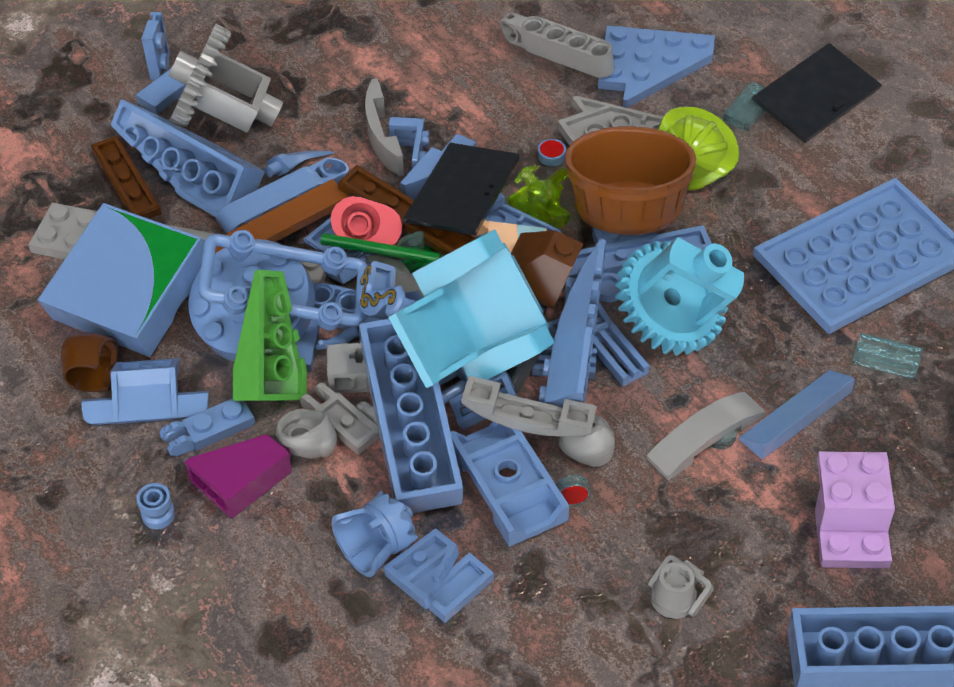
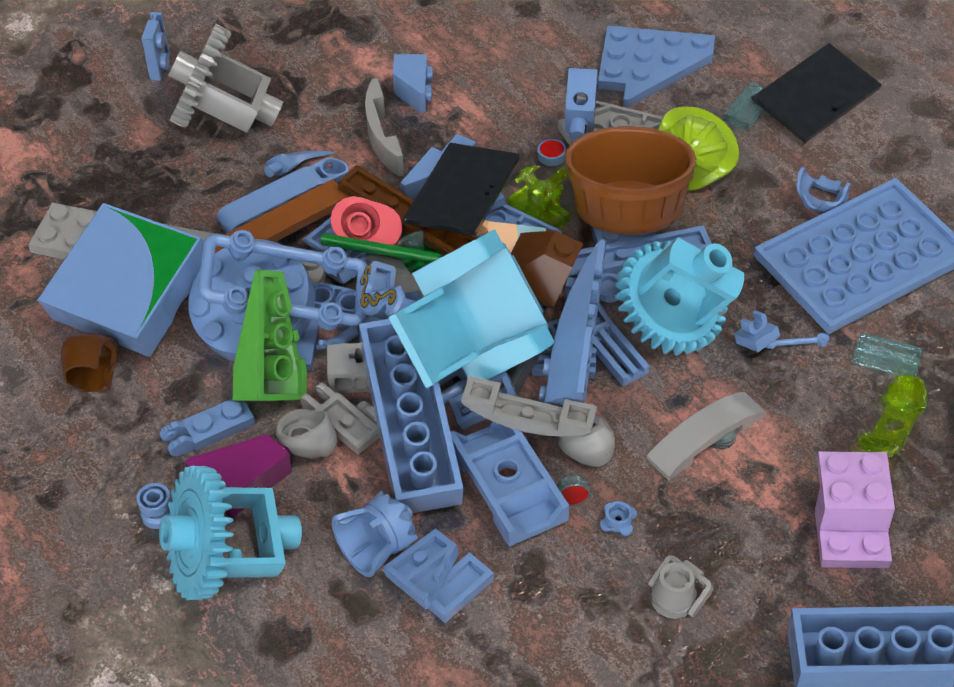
medium blue plate [81,358,209,425] -> none
reddish brown tile [91,135,162,219] -> none
medium blue wedge [111,99,265,217] -> none
medium blue tile [136,68,186,115] -> none
medium blue bracket [389,117,430,169] -> none
light grey piece [500,12,615,78] -> none
medium blue slope [739,370,855,460] -> none
none -> medium azure piece [159,466,302,600]
none -> medium blue slope [393,54,433,113]
none -> medium blue torso [565,68,598,141]
none -> medium blue plate [600,501,637,536]
none -> medium blue tile [734,310,780,352]
none -> medium blue hinge [766,333,830,349]
none -> medium blue helmet [797,167,851,215]
none -> clear neon green piece [858,375,928,458]

